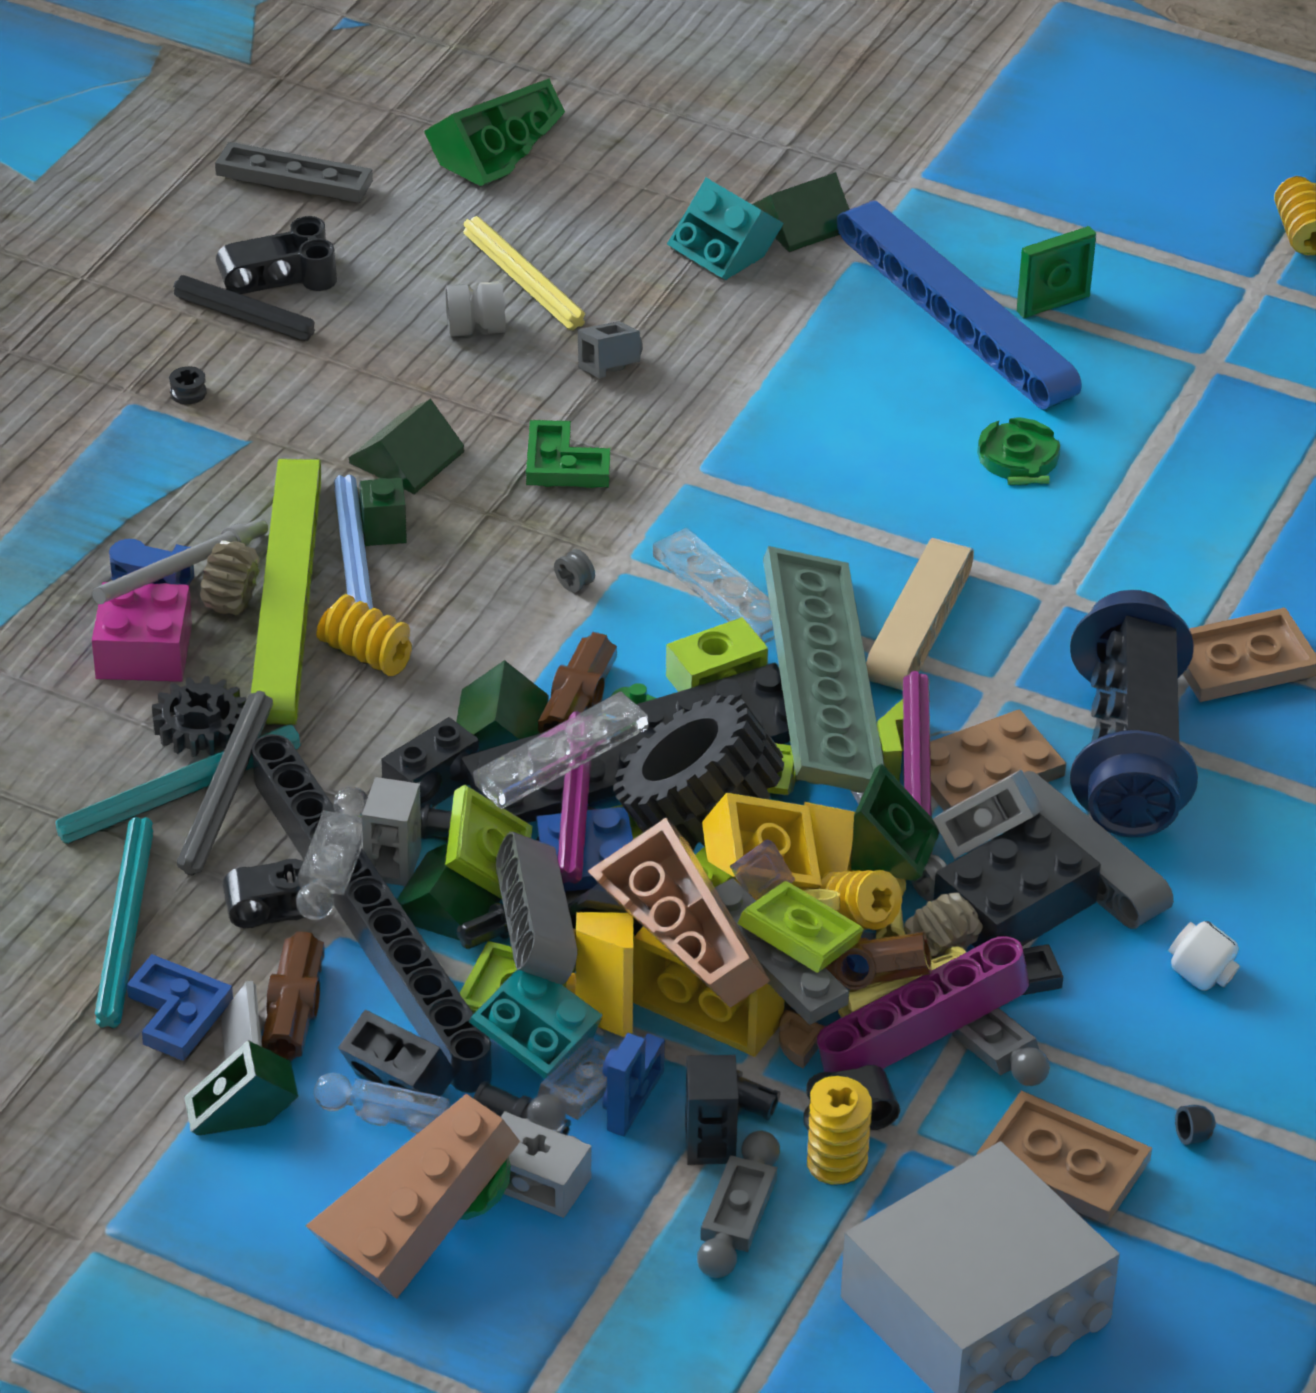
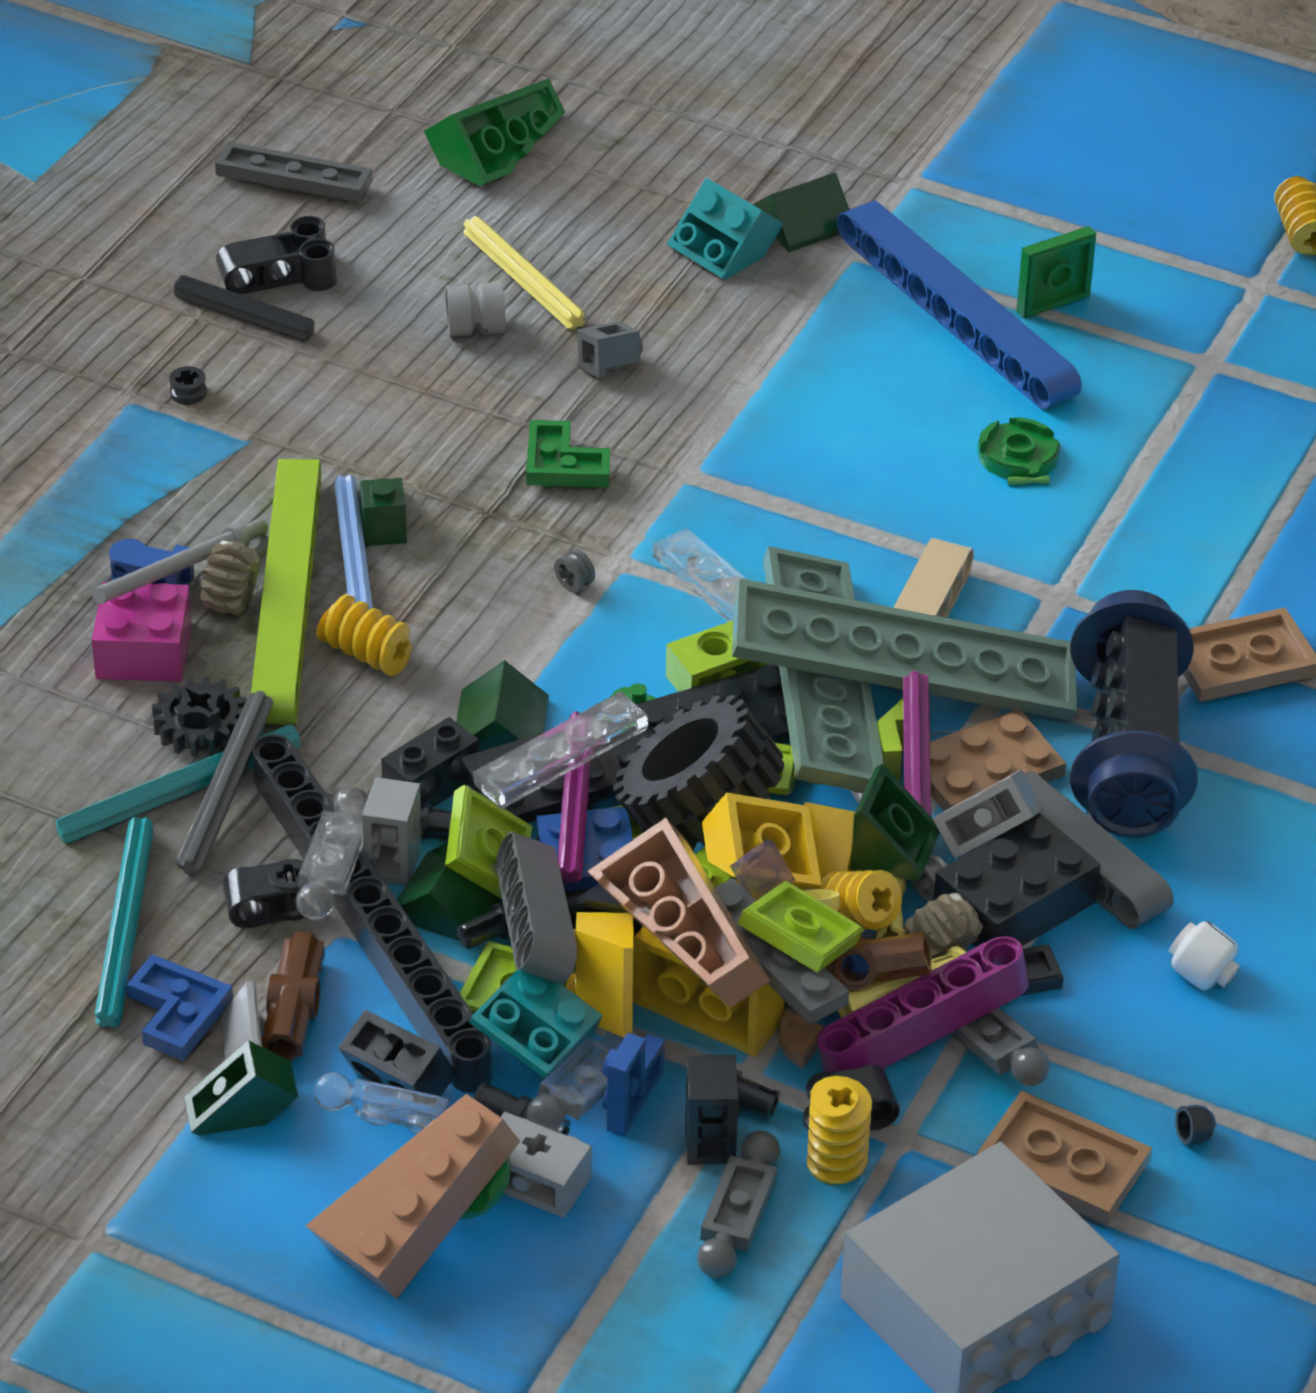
dark green slope [349,398,464,495] -> none
reddish brown piece [538,632,617,733] -> none
none -> sand green plate [732,578,1077,721]

